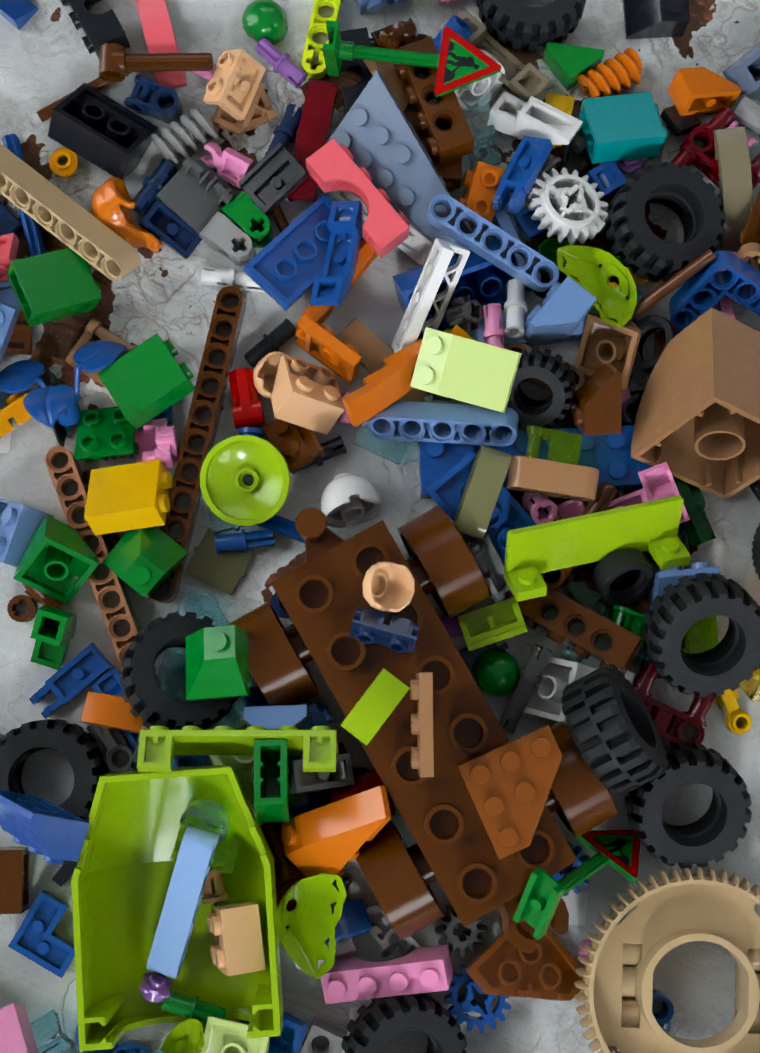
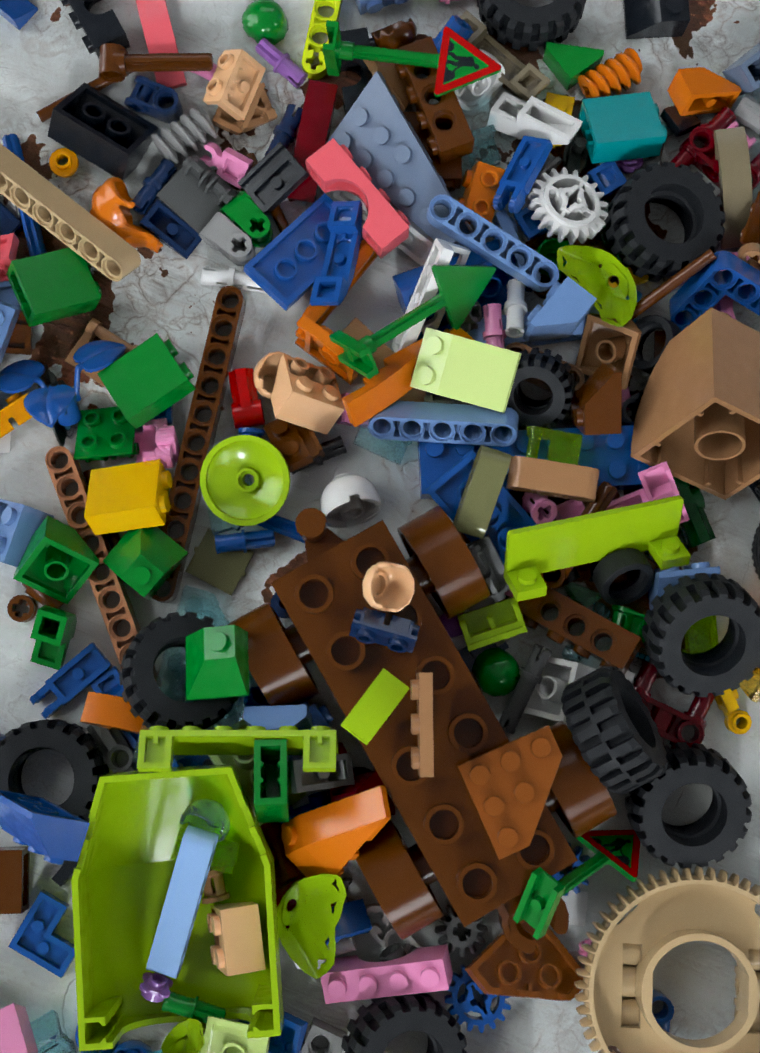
black axle [244,318,297,368] -> none
none -> green piece [329,265,496,379]

